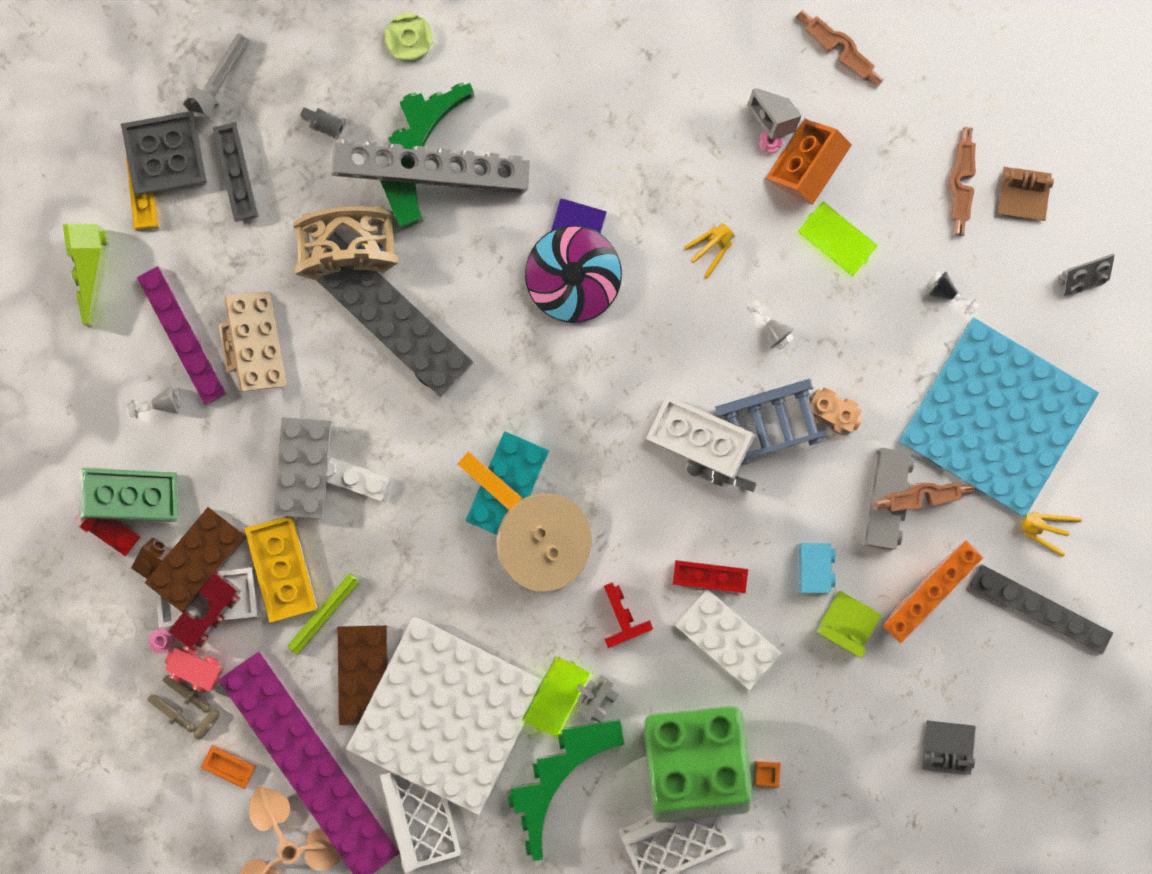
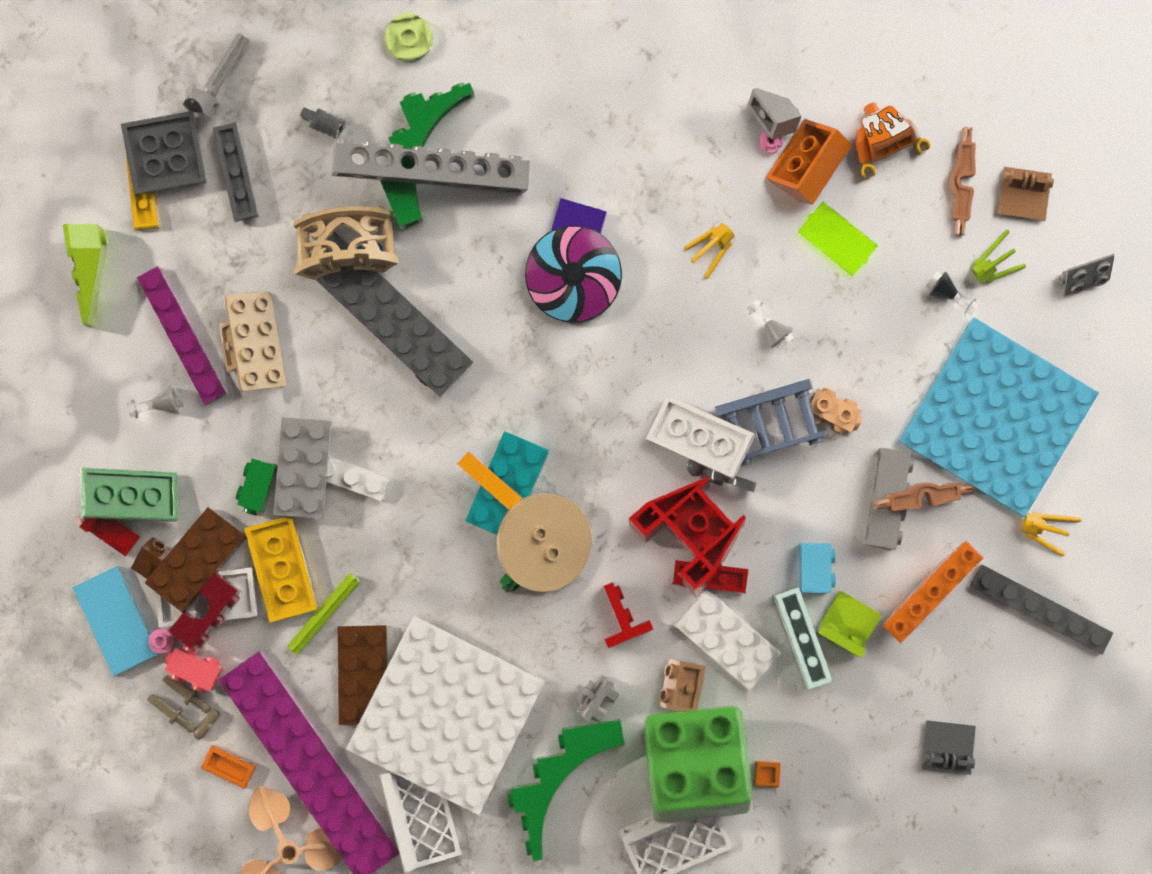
clear neon green piece [522,655,590,737] -> none
nougat piece [796,9,884,87] -> none
none -> medium azure tile [72,566,159,676]
none -> green brick [235,458,277,516]
none -> green plate [500,574,520,593]
none -> red wedge [629,477,746,596]
none -> medium nougat bracket [659,658,706,712]
none -> light aqua brick [773,587,833,690]
none -> torso [855,102,931,178]
none -> lime plant [971,229,1026,284]

